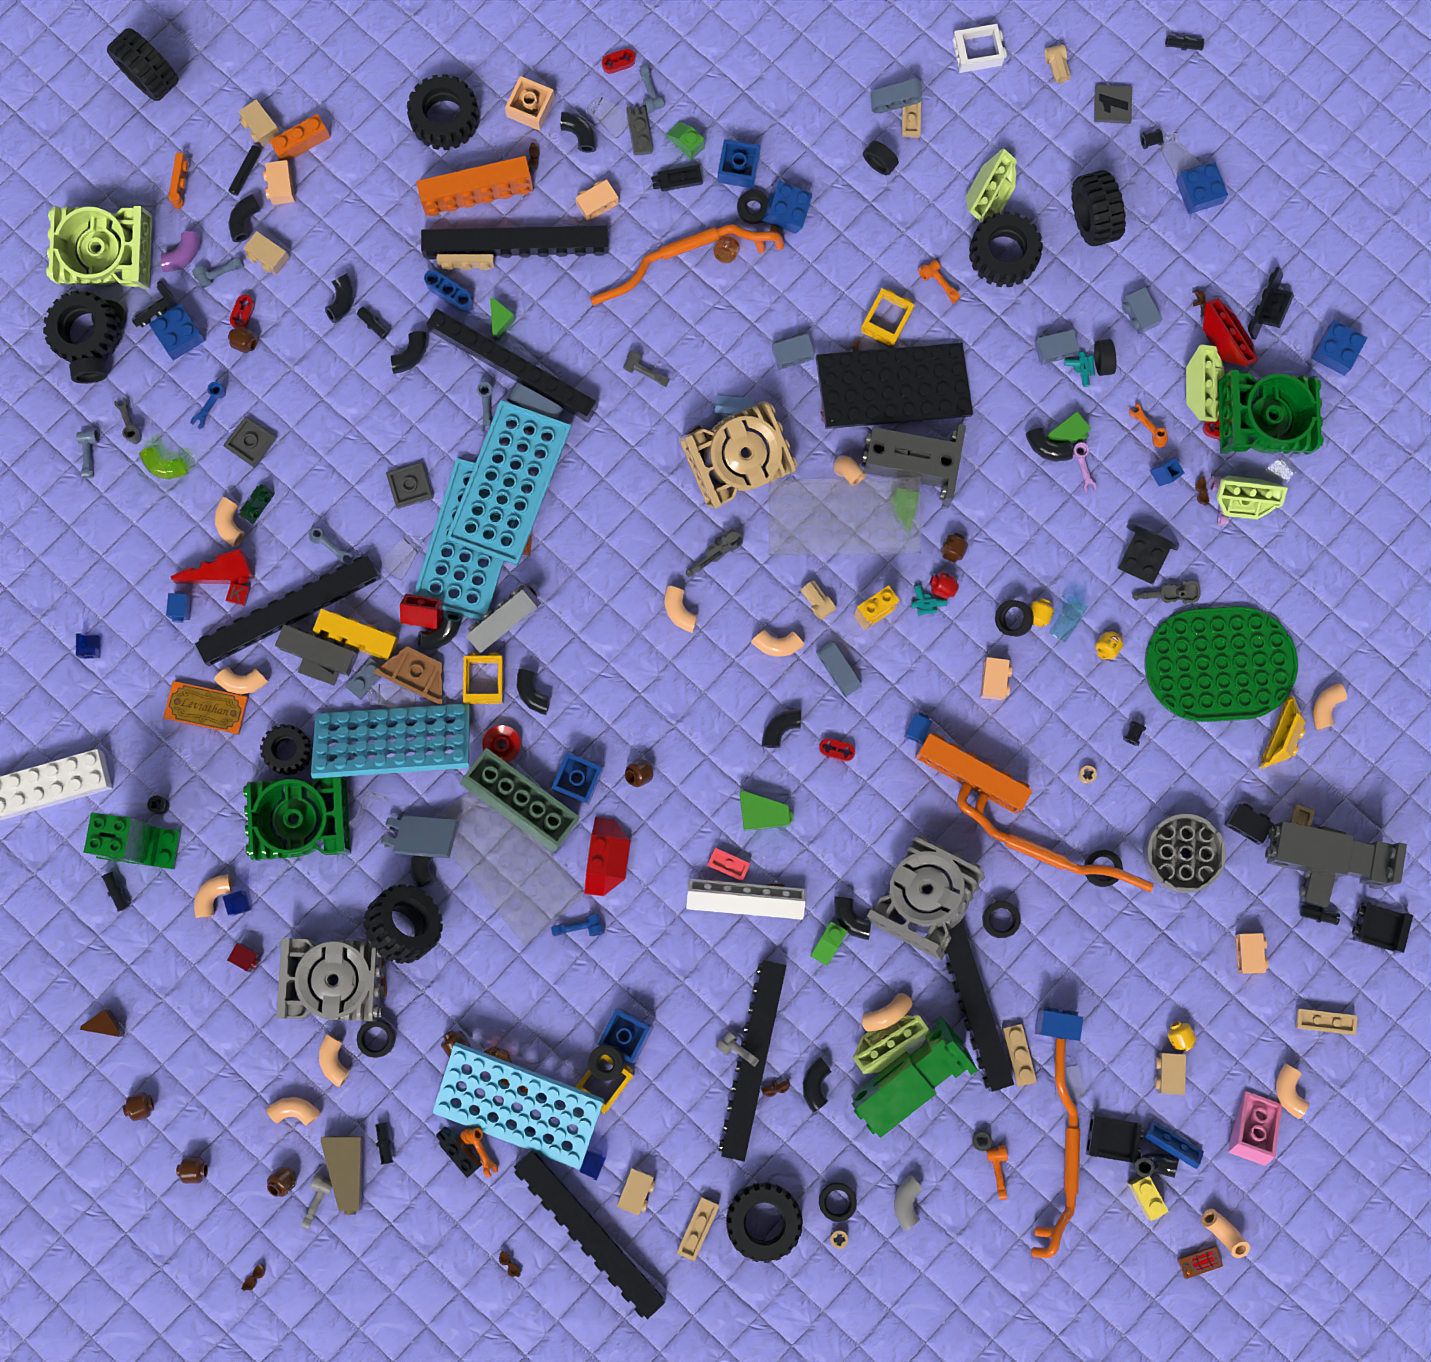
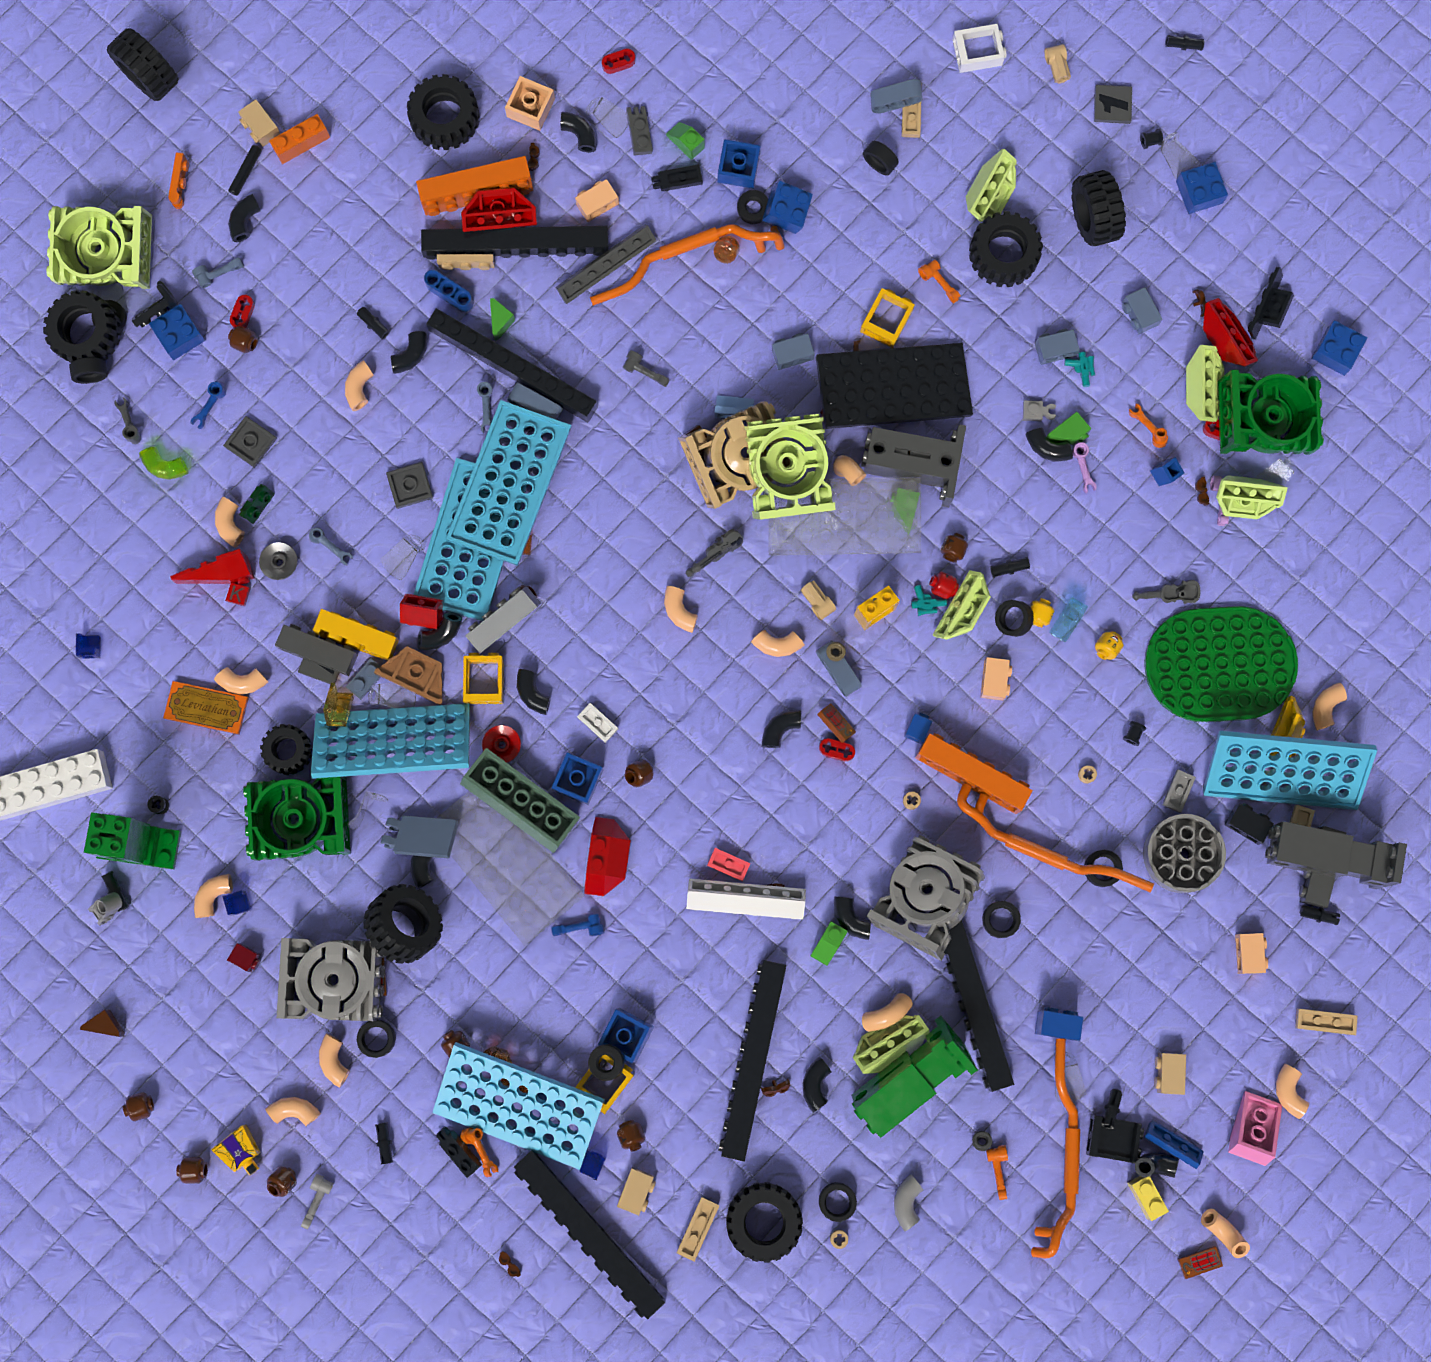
sand blue brick [76,428,100,479] -> none
medium lavender cylinder [161,231,200,272] -> none
blue brick [166,593,192,623] -> none
black brick [195,556,380,666] -> none
reddish brown piece [241,1264,265,1291] -> none
tan brick [243,231,290,275] -> none
light nougat brick [263,160,295,205] -> none
dark tan slope [321,1136,364,1215] -> none
black cylinder [325,273,354,323] -> none
sand blue brick [639,64,664,114] -> none
light grey brick [715,1032,759,1067] -> none
bright green slope [739,791,794,831] -> none
tan plate [1002,1024,1037,1087] -> none
black tyre [1094,339,1117,376] -> none
black piece [1118,523,1179,585] -> none
yellow head [1167,1021,1197,1052] -> none
black panel [1352,902,1413,953] -> none
none -> light grey piece [88,892,122,926]
none -> torso [211,1125,260,1176]
none -> flat silver dish [259,542,298,580]
none -> clear yellow panel [323,682,354,726]
none -> light nougat cylinder [345,360,374,411]
none -> red wedge [461,187,537,232]
none -> dark grey plate [555,224,657,304]
none -> white plate [577,703,619,743]
none -> reddish brown head [617,1120,646,1152]
none -> yellowish green brick [744,414,836,520]
none -> tile [817,703,856,743]
none -> dark tan plate [826,642,846,662]
none -> tan bush [903,792,921,810]
none -> yellowish green wedge [933,570,991,640]
none -> black pin [990,557,1030,578]
none -> light grey plate [1023,400,1056,421]
none -> black axle [1102,1089,1122,1129]
none -> light grey plate [1162,769,1196,813]
none -> medium azure piece [1203,731,1377,810]

